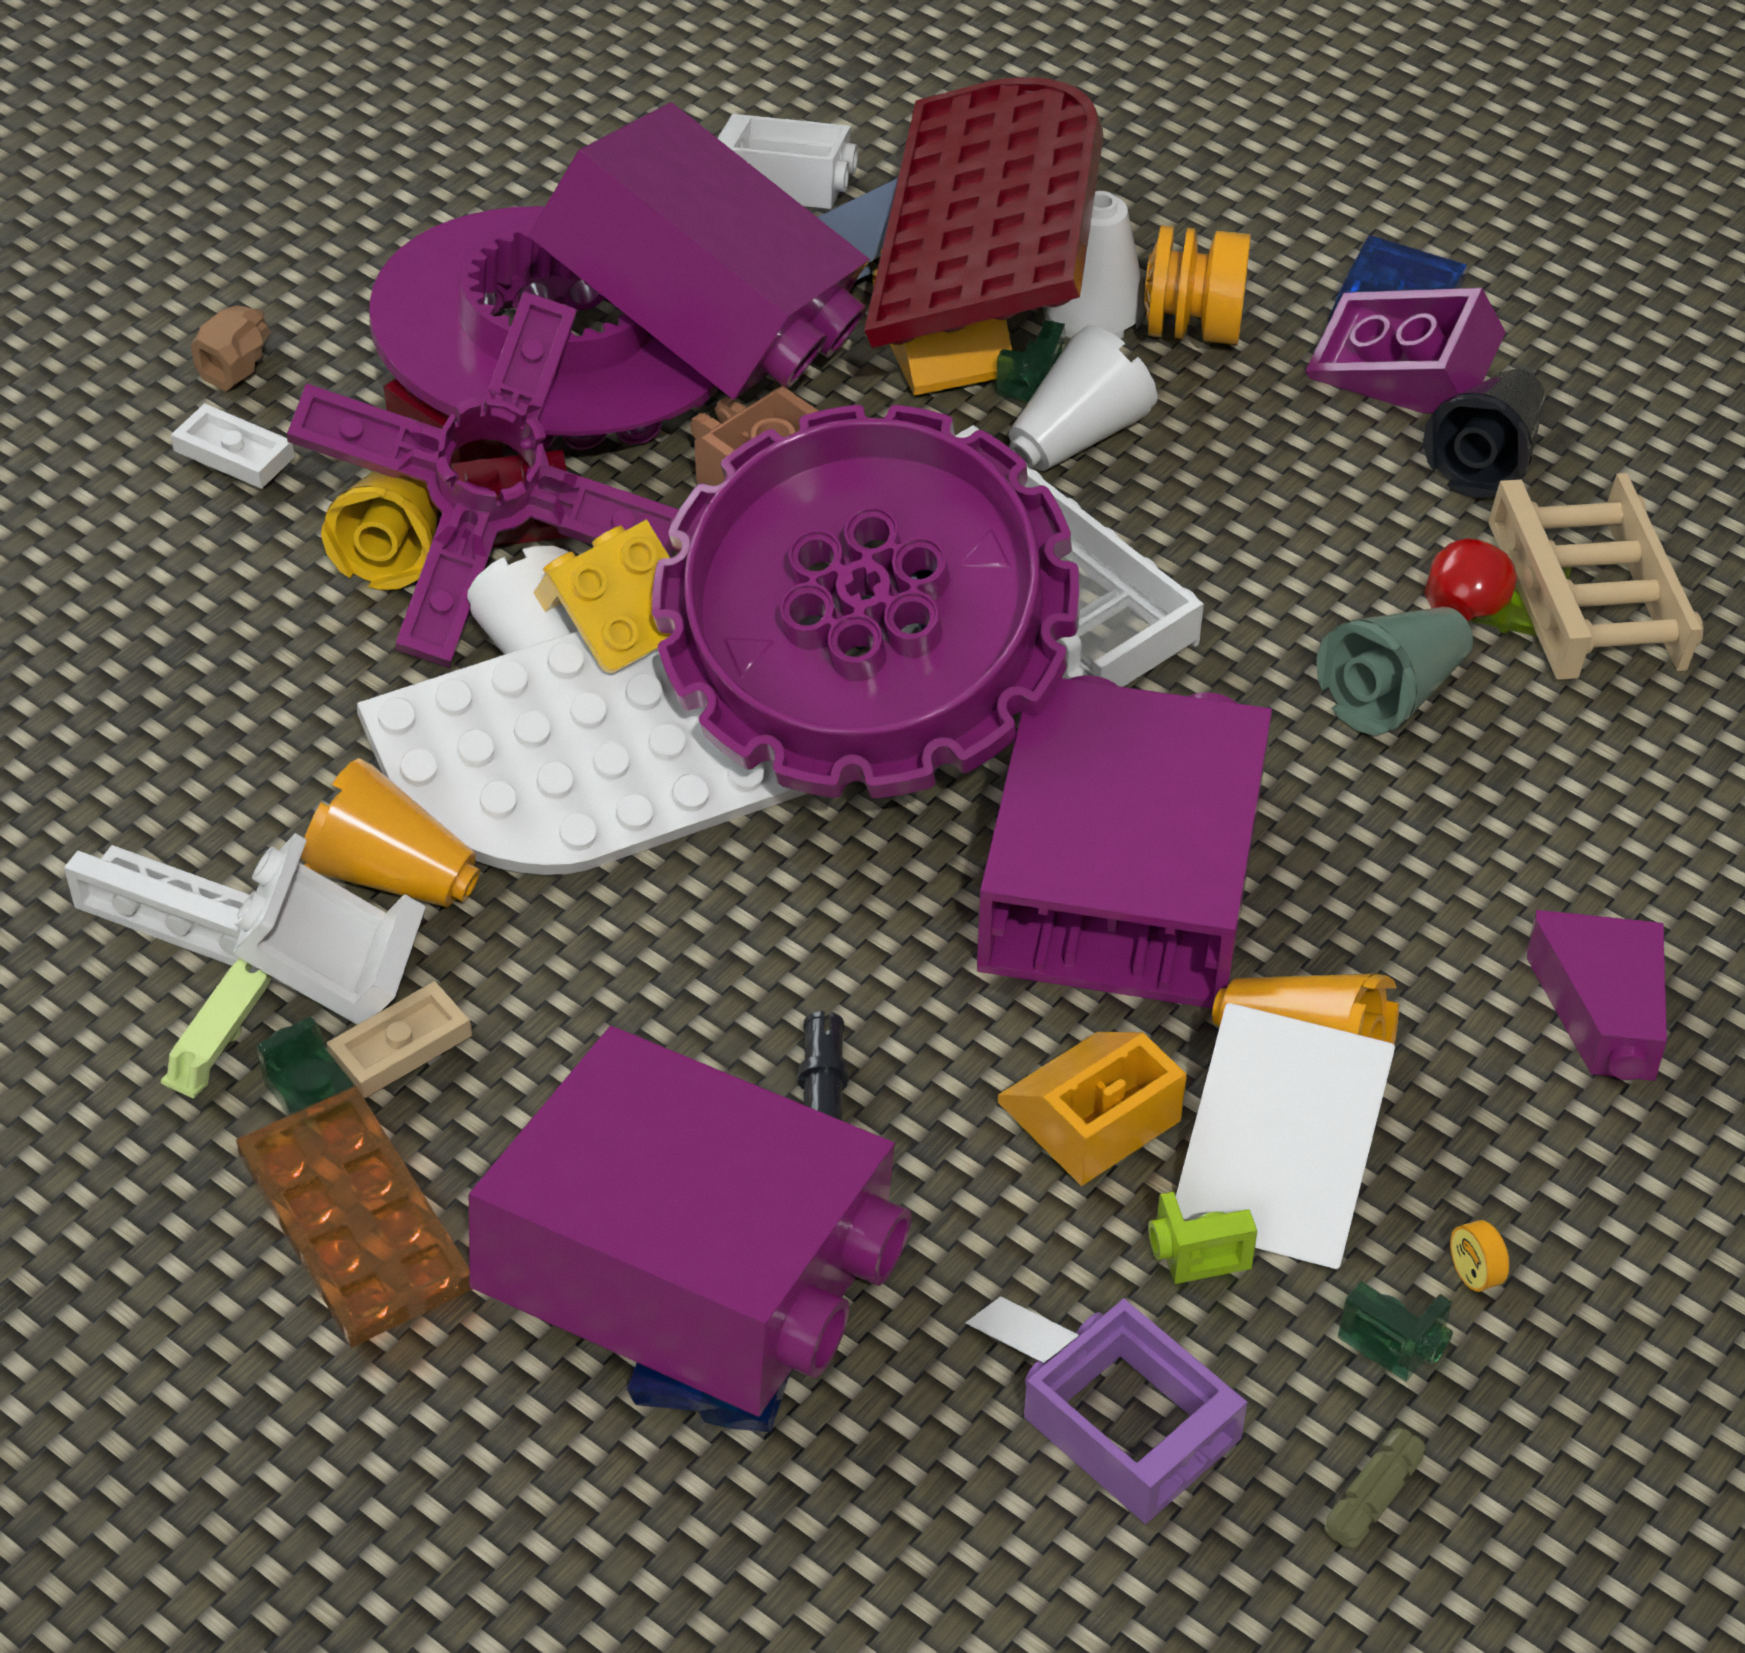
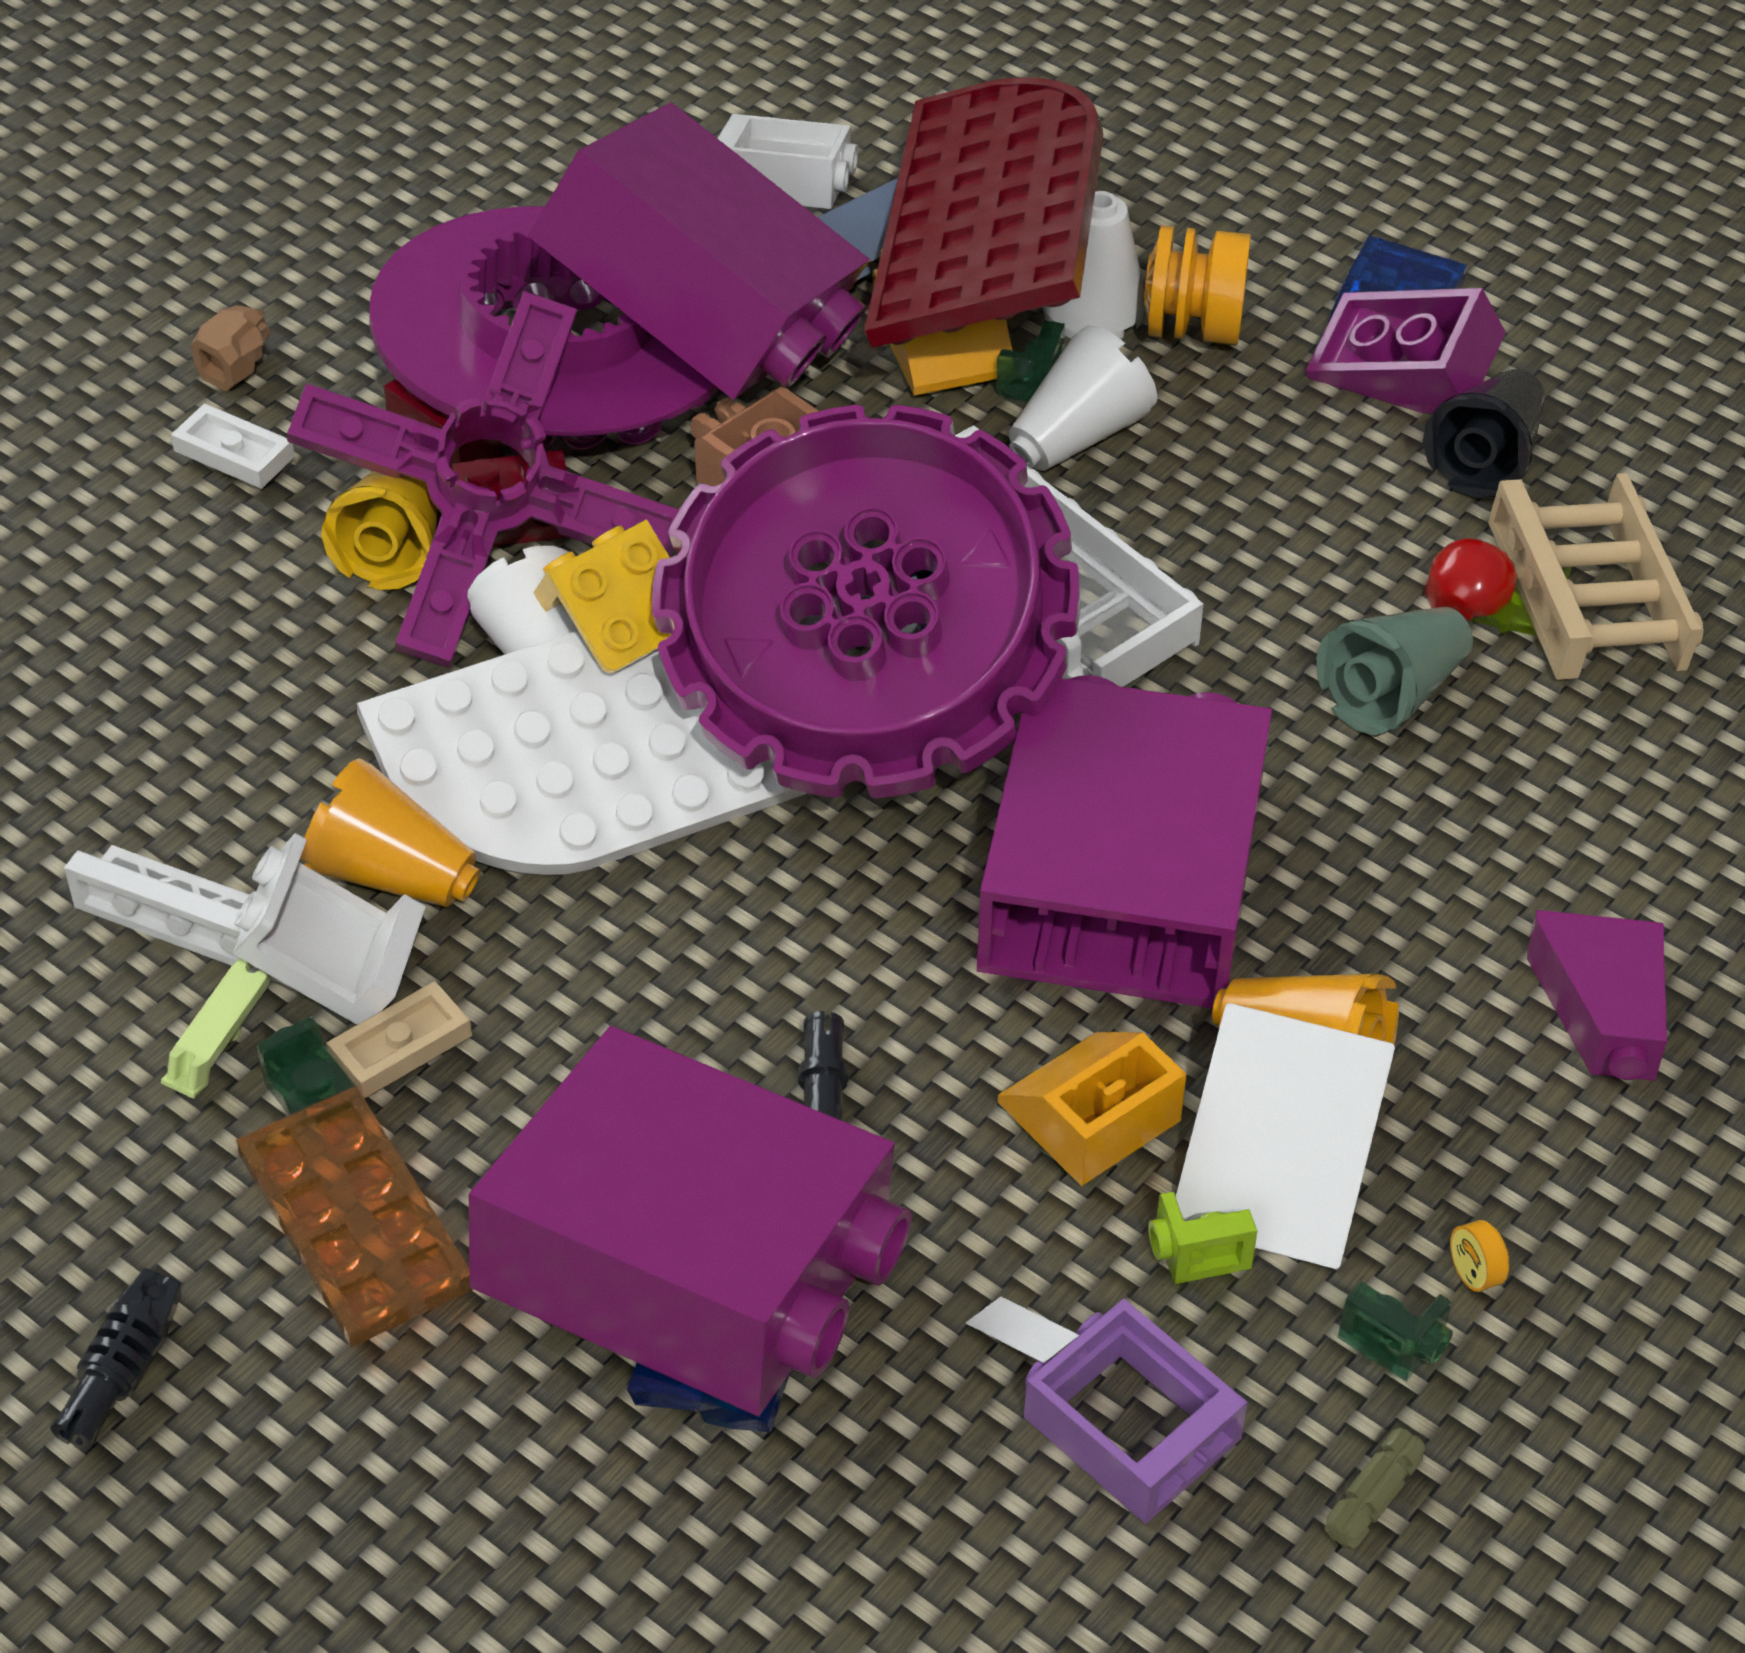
none -> black hinge [50,1268,181,1450]

